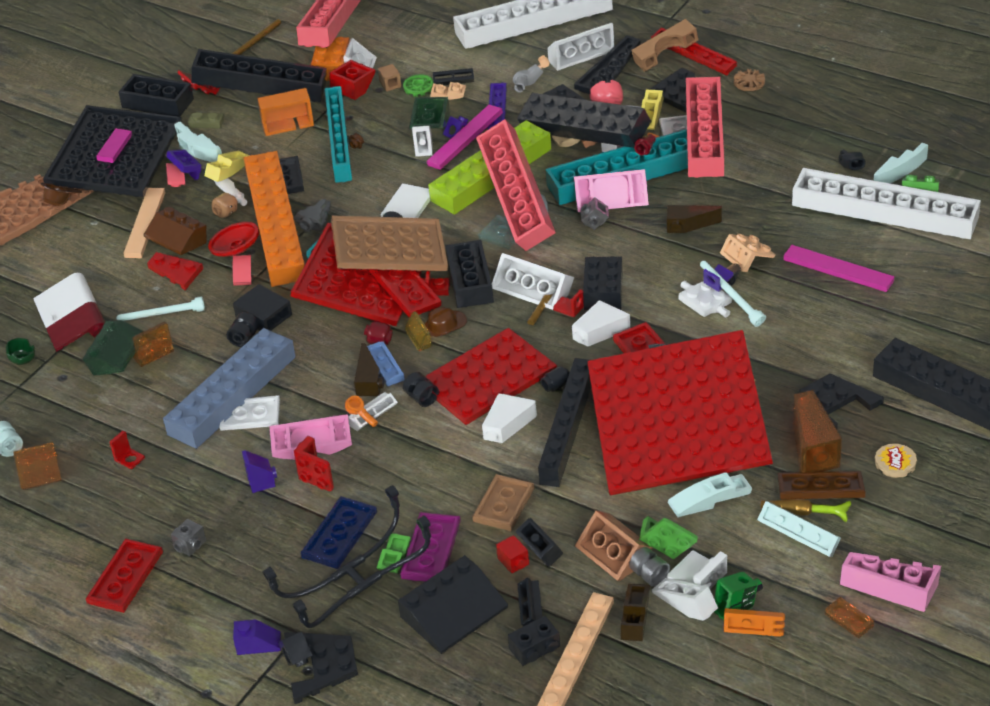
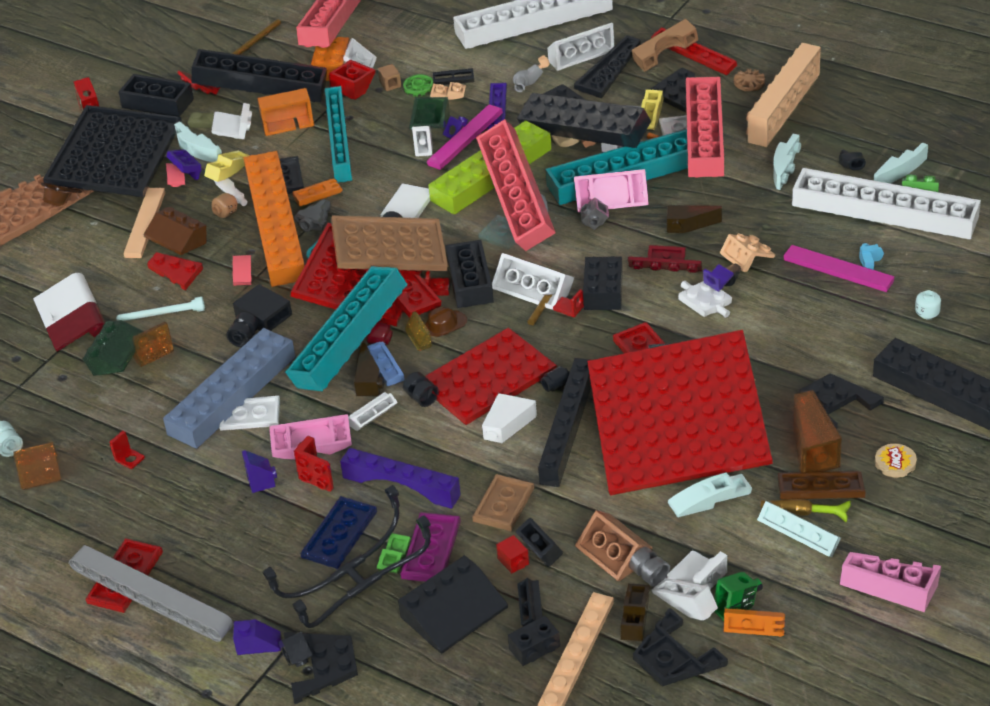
dark green hair [6,338,35,365] -> none
dark pink tile [97,128,132,163] -> none
flat silver brick [171,518,206,556] -> none
red dish [208,222,259,257] -> none
orange plate [345,395,378,427] -> none
reddish brown plate [348,133,364,149] -> none
white slope [572,300,630,346] -> none
coral cylinder [589,80,623,105] -> none
dark red cone [634,134,656,155] -> none
bright green bracket [639,516,698,559] -> none
light aqua piece [700,261,766,327] -> none
clear orange plate [825,597,874,639] -> none
none -> light grey beam [69,545,234,642]
none -> red torso [73,77,99,112]
none -> white bracket [211,103,252,139]
none -> teal brick [285,266,407,391]
none -> orange hinge [293,178,343,207]
none -> dark purple arch [340,448,461,509]
none -> dark red bracket [628,245,702,273]
none -> black wing [633,608,728,686]
none -> light nougat brick [746,43,821,147]
none -> light aqua slope [773,134,801,190]
none -> medium azure piece [859,243,884,270]
none -> light aqua head [915,290,941,319]

